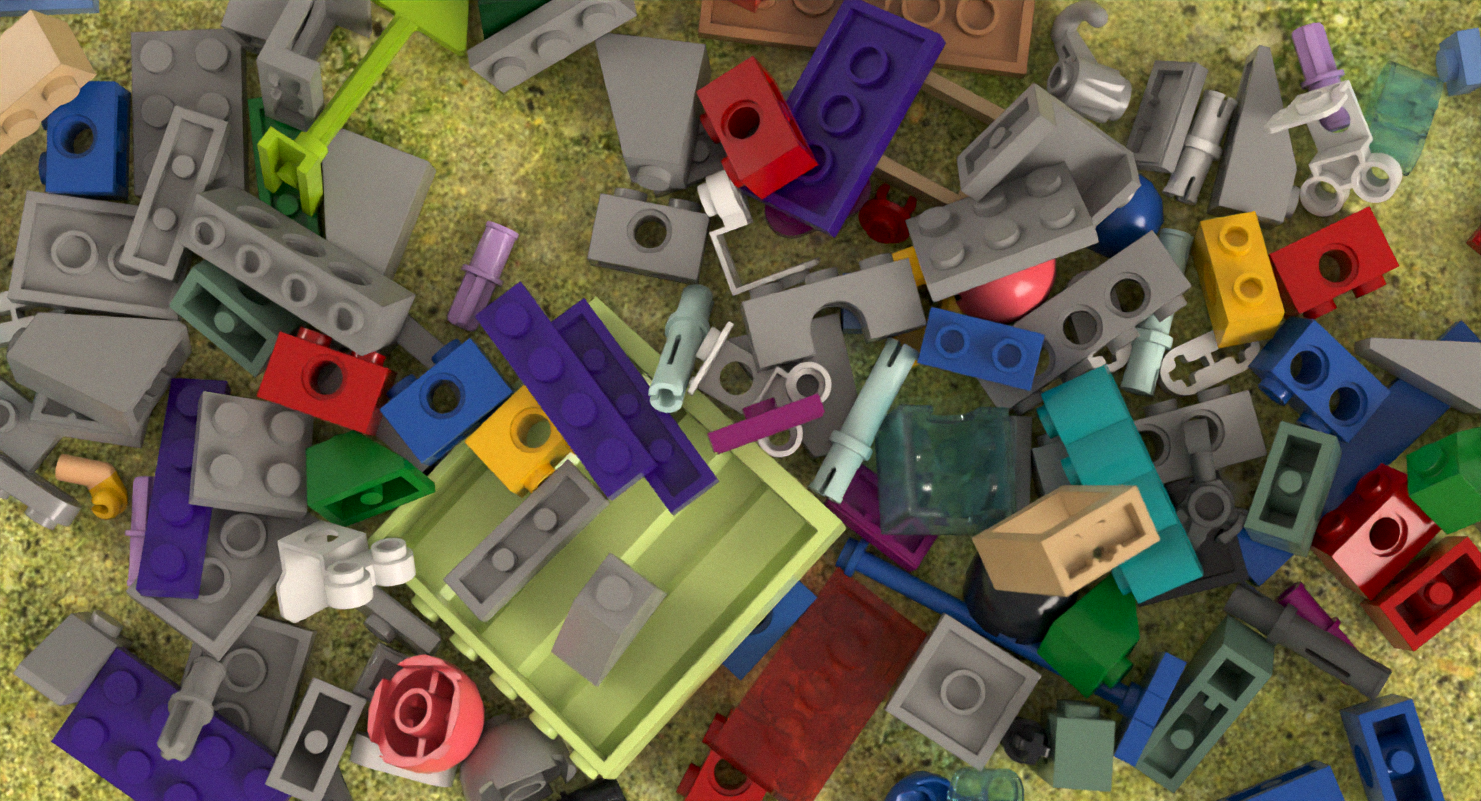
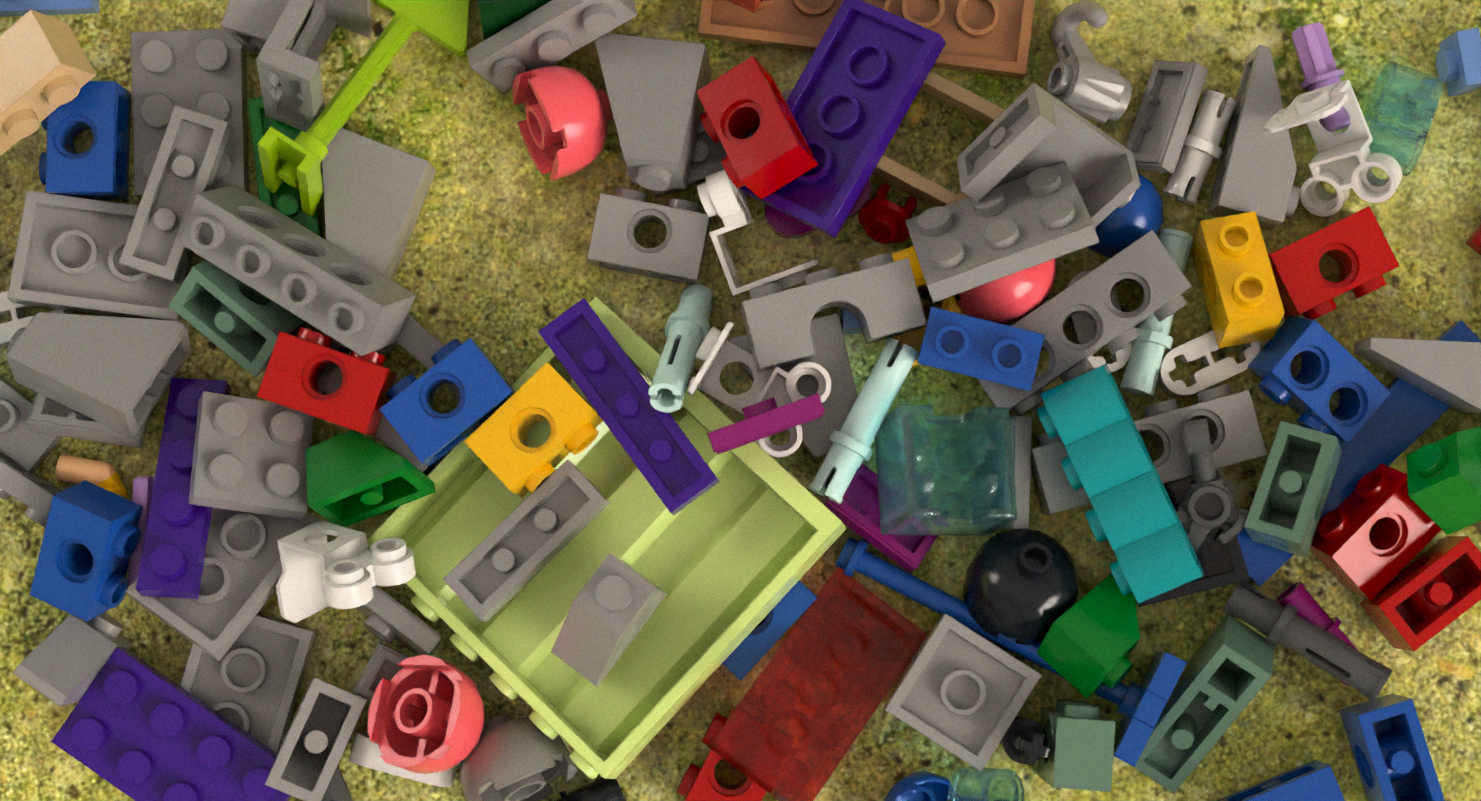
light grey axle [157,656,226,761] -> none
lavender axle [447,221,519,332] -> none
dark purple plate [475,281,658,501] -> none
tan window [972,485,1160,597] -> none
none -> blue brick [30,480,143,622]
none -> coral cylinder [512,65,613,181]

